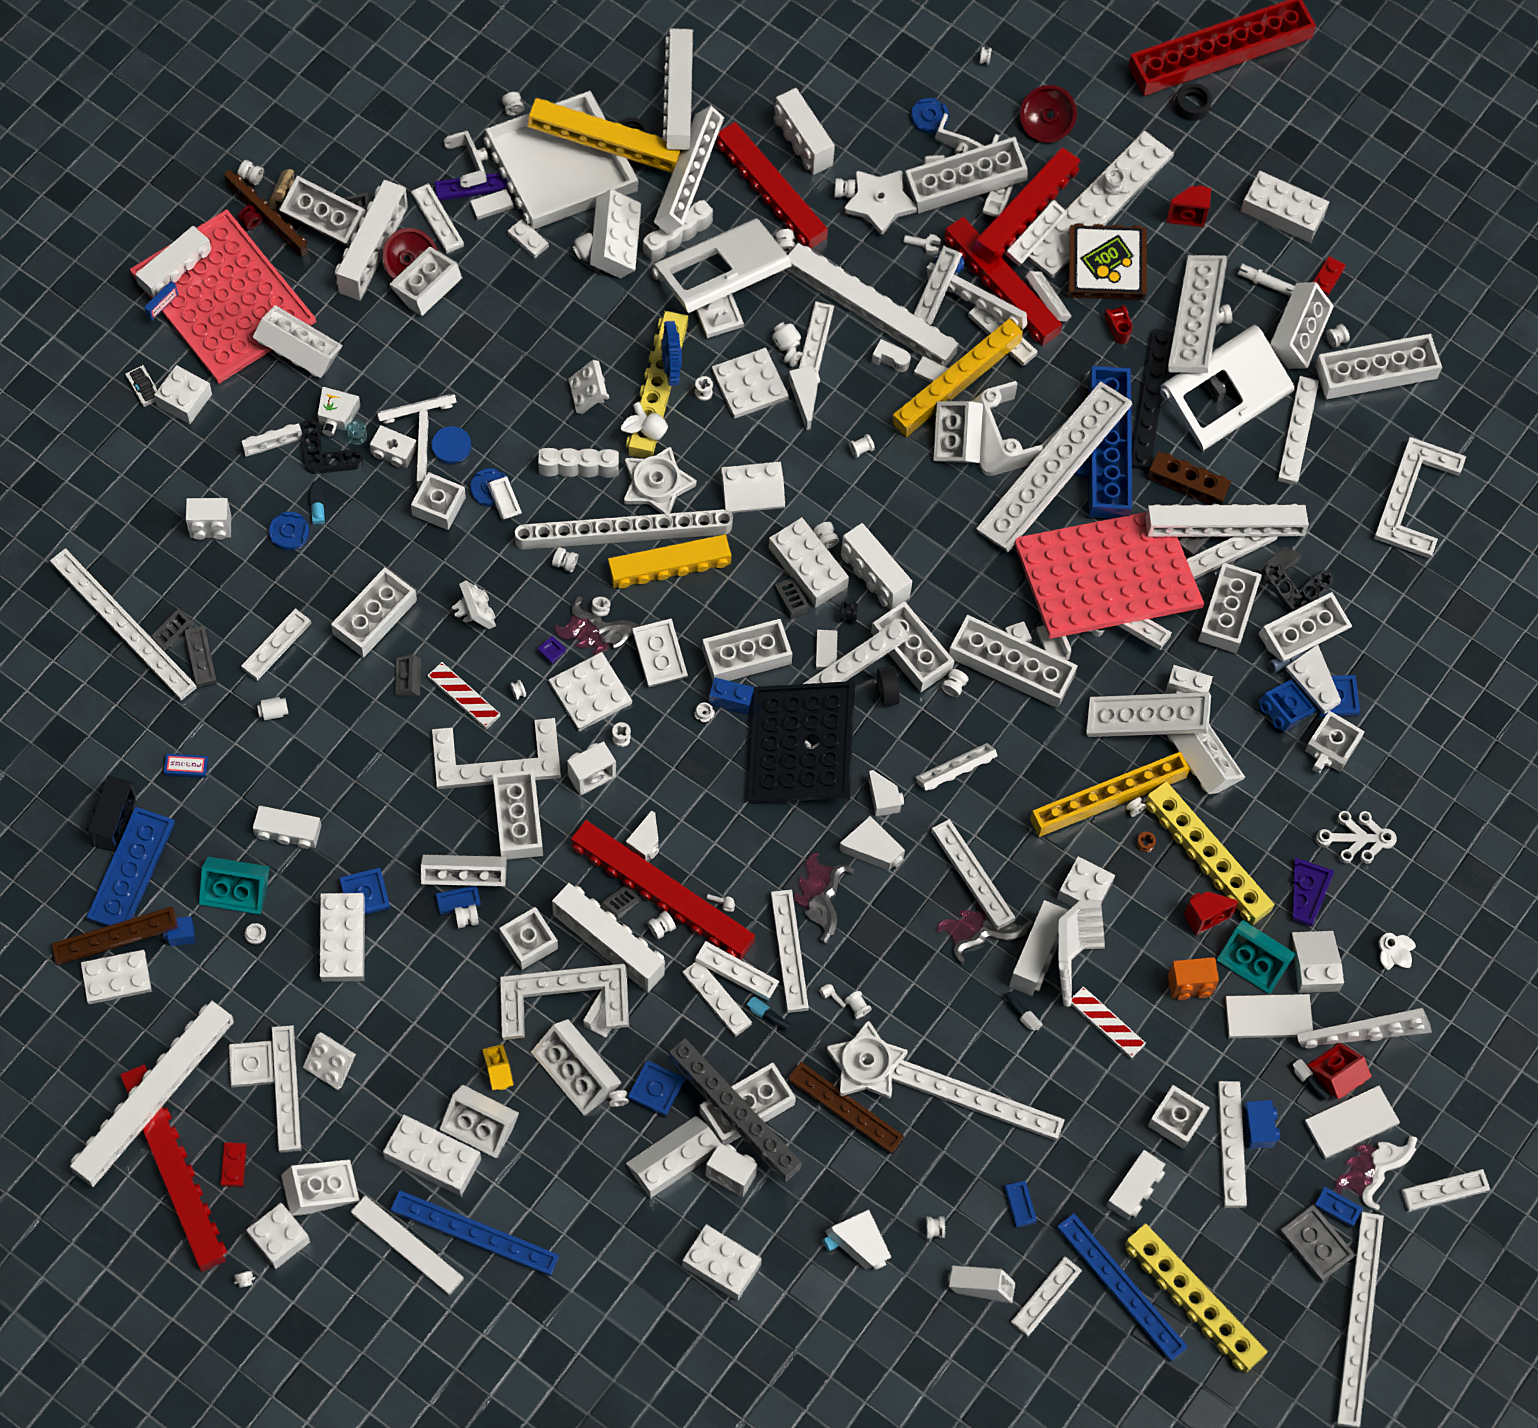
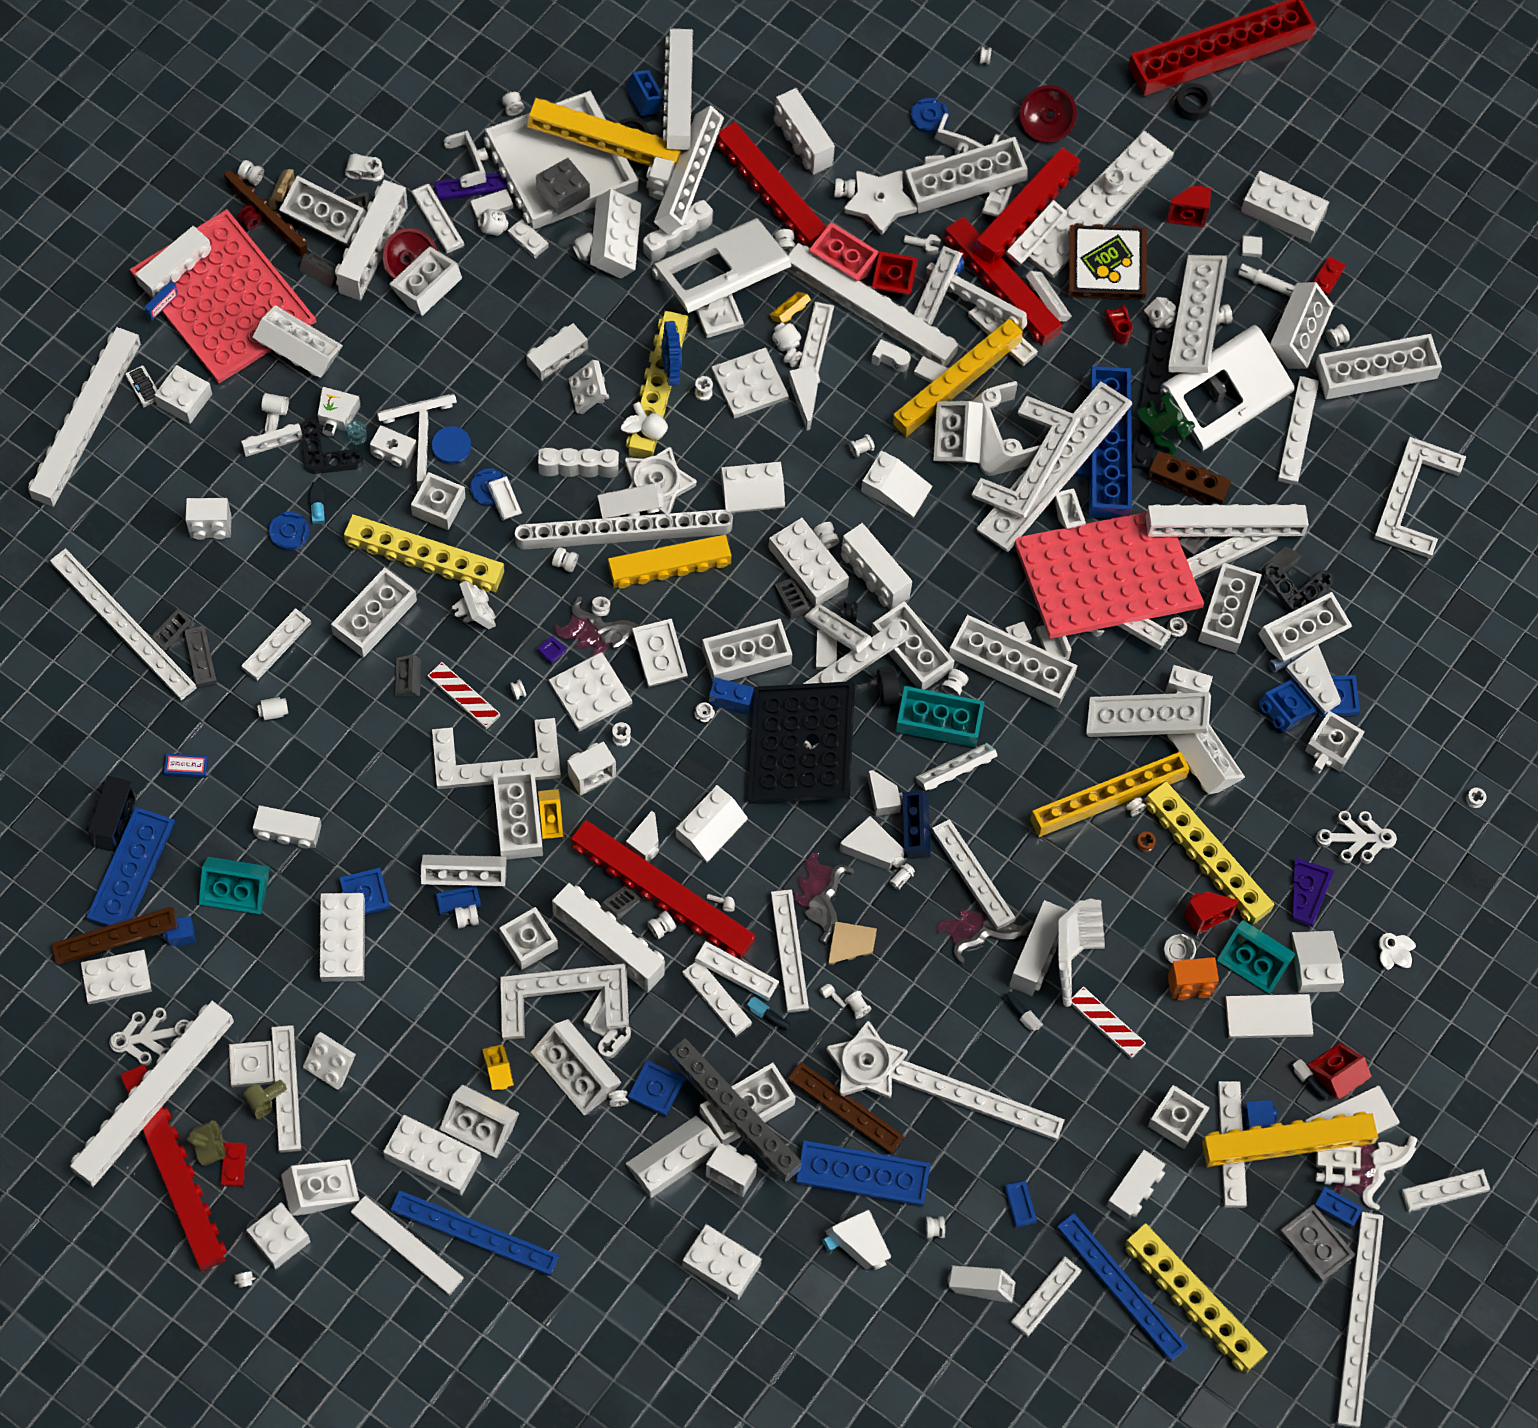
white plate [245,923,266,944] -> none
white brick [1057,857,1115,907] -> none
white wing [1297,1008,1432,1049] -> none
none -> white brick [28,327,141,507]
none -> white plant [109,1008,189,1066]
none -> olive beam [187,1120,225,1166]
none -> olive beam [243,1080,287,1119]
none -> white beam [262,393,289,432]
none -> dark grey slope [299,252,337,288]
none -> light yellow brick [344,515,504,592]
none -> white piece [345,154,384,182]
none -> white head [478,209,508,236]
none -> white brick [527,324,588,381]
none -> flat silver brick [536,158,590,215]
none -> yellow slope [538,789,563,839]
none -> white brick [598,482,664,519]
none -> white beam [598,1027,631,1059]
none -> blue brick [626,70,664,116]
none -> white brick [646,157,674,200]
none -> white slope [676,785,748,863]
none -> yellow plate [769,292,811,323]
none -> blue plate [796,1141,931,1207]
none -> white tile [805,604,872,653]
none -> coral slope [809,222,879,281]
none -> tan slope [828,922,877,965]
none -> white slope [861,450,932,518]
none -> red slope [872,251,918,295]
none -> white pin [889,863,915,890]
none -> teal brick [896,686,985,748]
none -> dark blue brick [903,790,931,859]
none -> white plate [972,396,1080,518]
none -> white slope [1055,489,1086,529]
none -> dark green animal [1136,390,1195,456]
none -> white brick [1144,297,1178,328]
none -> white hair [1164,934,1196,963]
none -> white plate [1167,617,1187,637]
none -> yellow brick [1202,1111,1378,1167]
none -> white tile [1242,236,1262,258]
none -> white plate [1316,1147,1361,1186]
none -> white bush [1466,788,1486,808]

